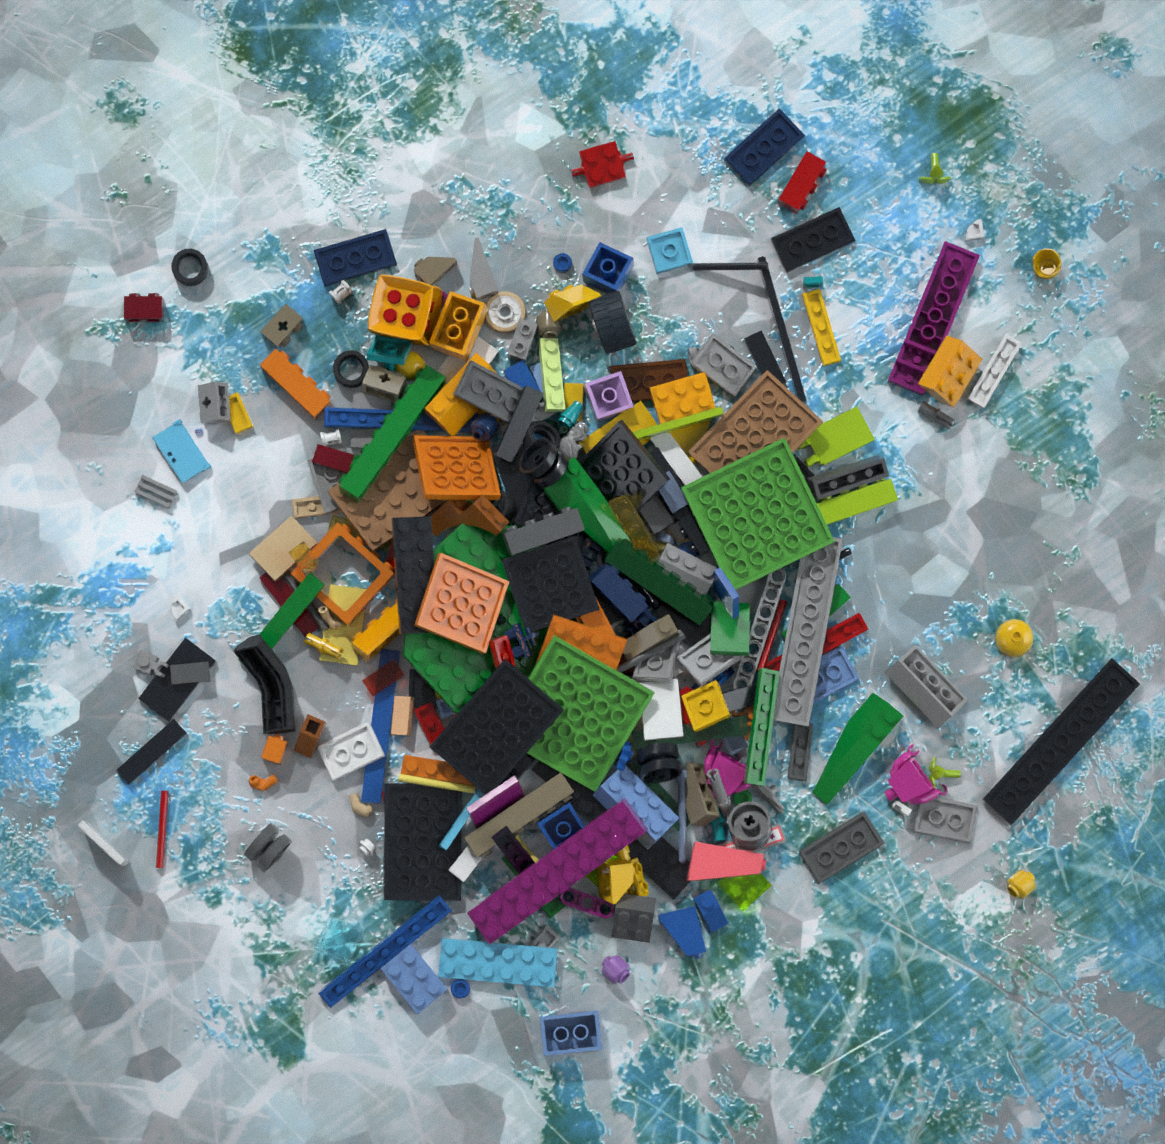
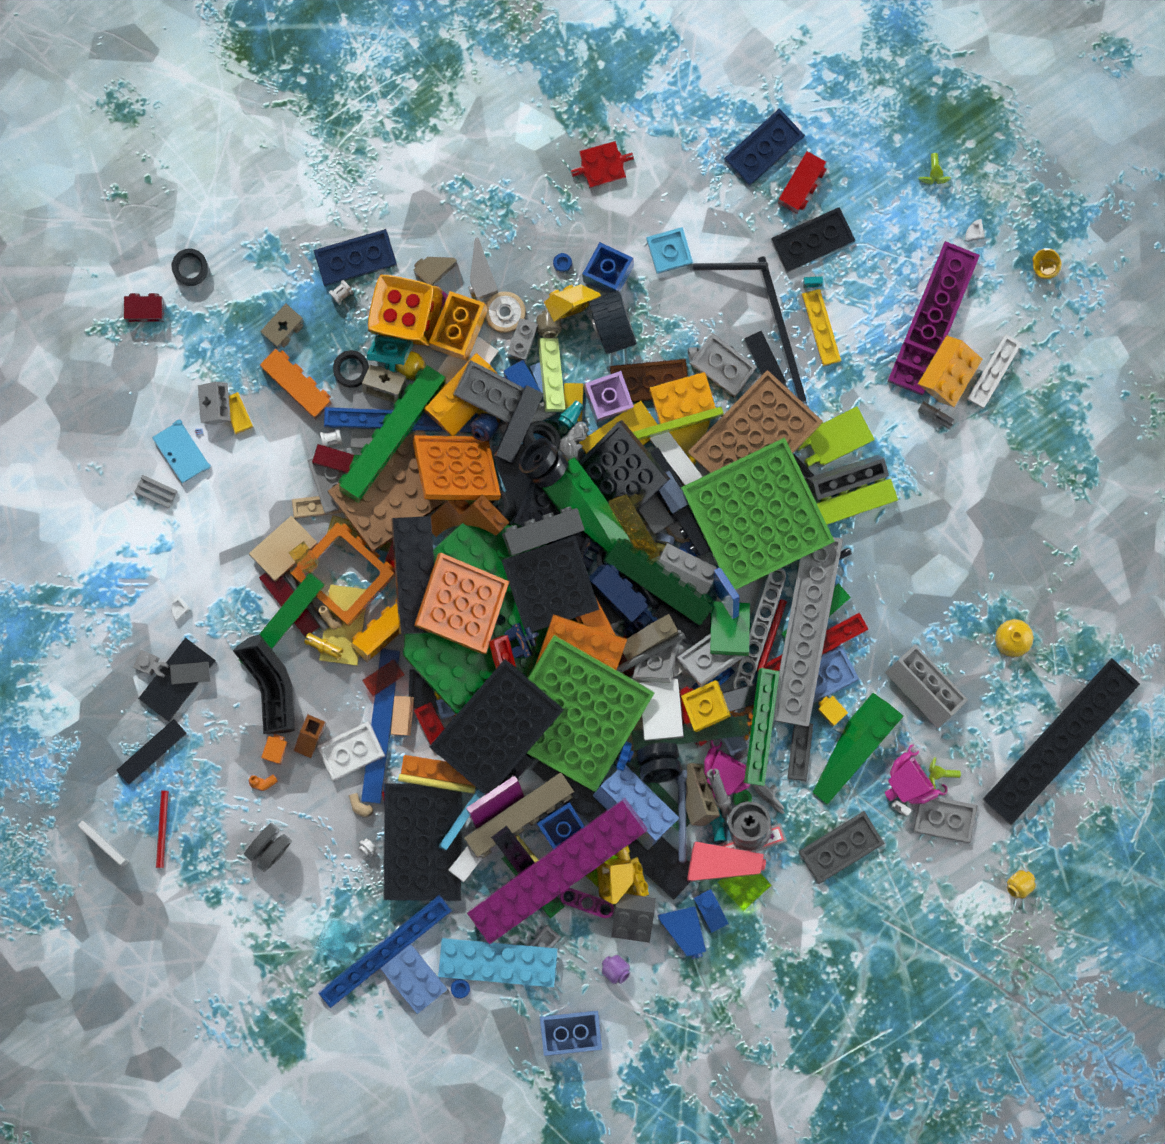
none -> yellow brick [818,696,848,727]

